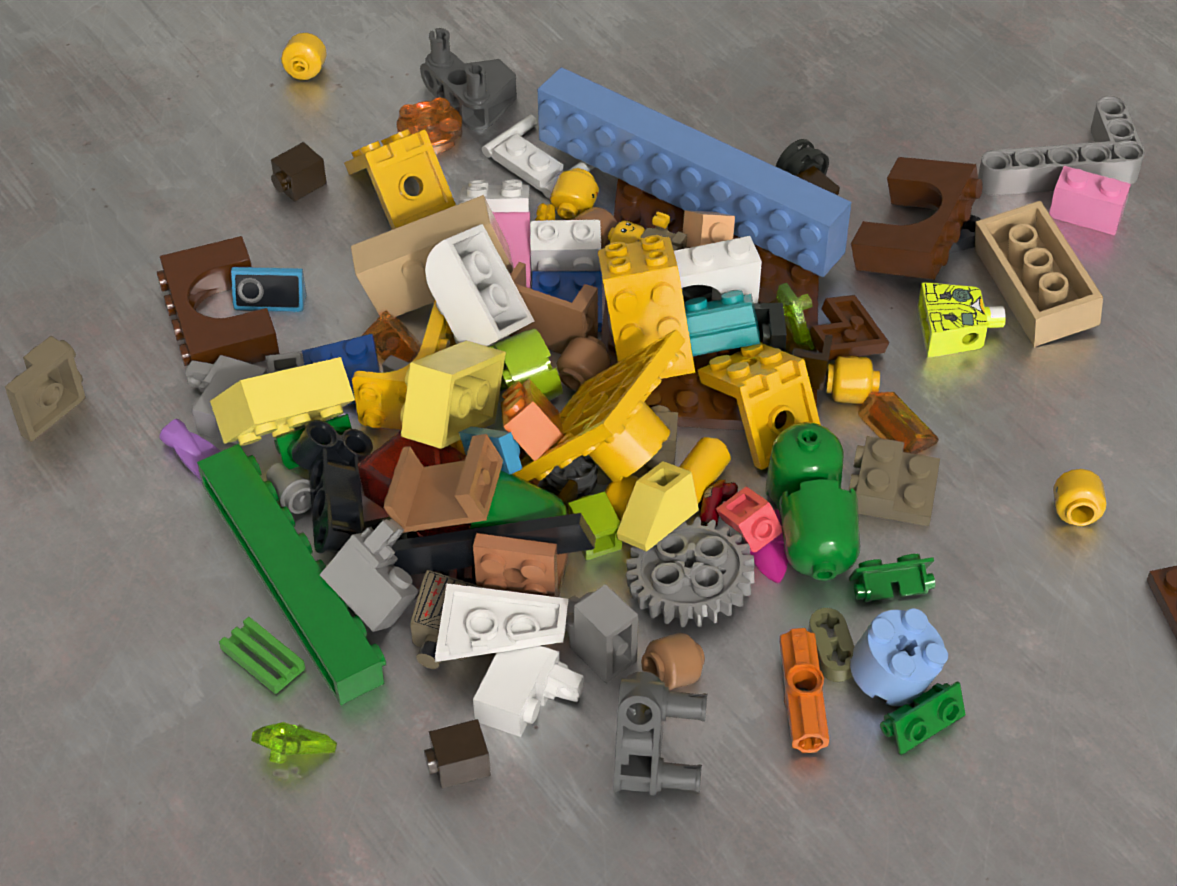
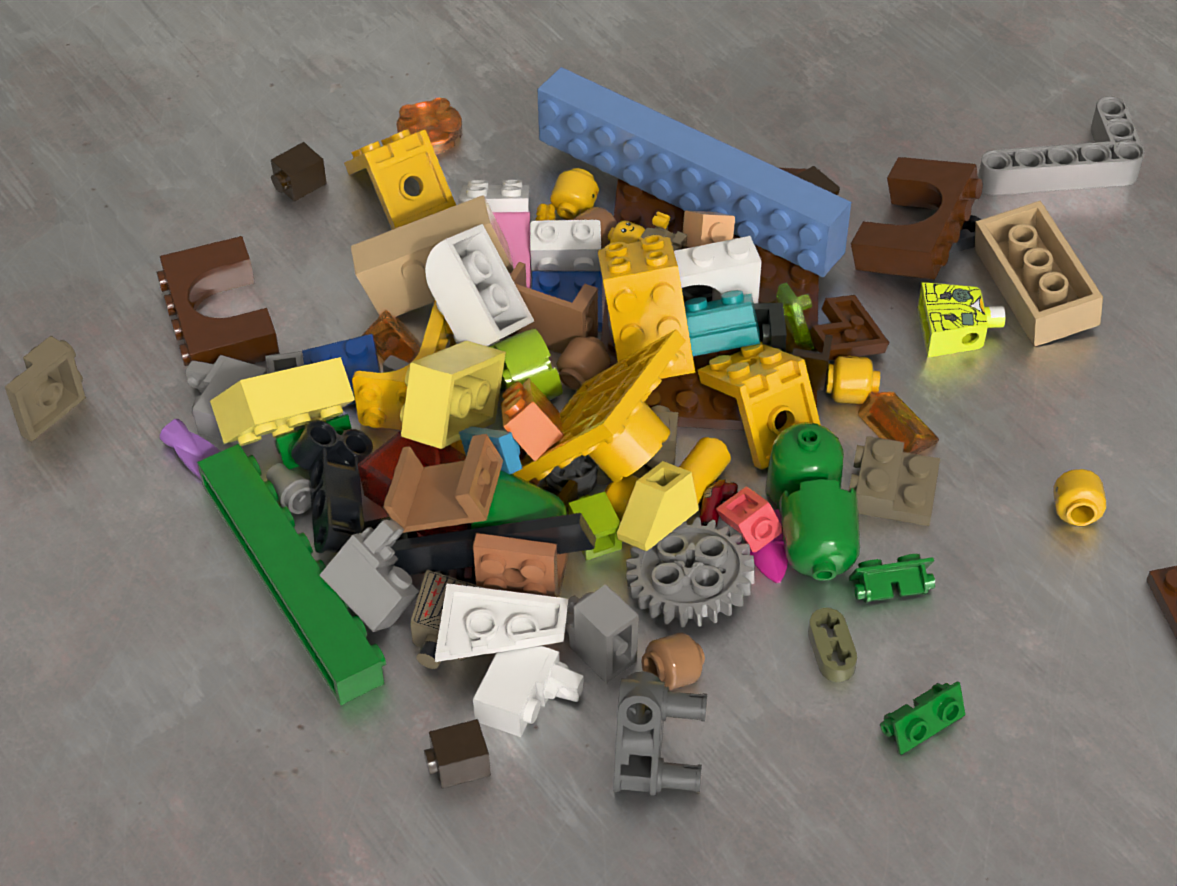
bright green tile [219,617,306,694] -> none
slope [231,267,306,312] -> none
clear neon green piece [251,722,337,764] -> none
yellow head [281,33,327,80] -> none
dark grey piece [420,28,517,130] -> none
white plate [481,114,595,199] -> none
pearl dark grey wheel [775,139,829,176] -> none
orange piece [779,628,829,753] -> none
light blue brick [850,608,948,706] -> none
bright pink brick [1049,166,1131,236] -> none

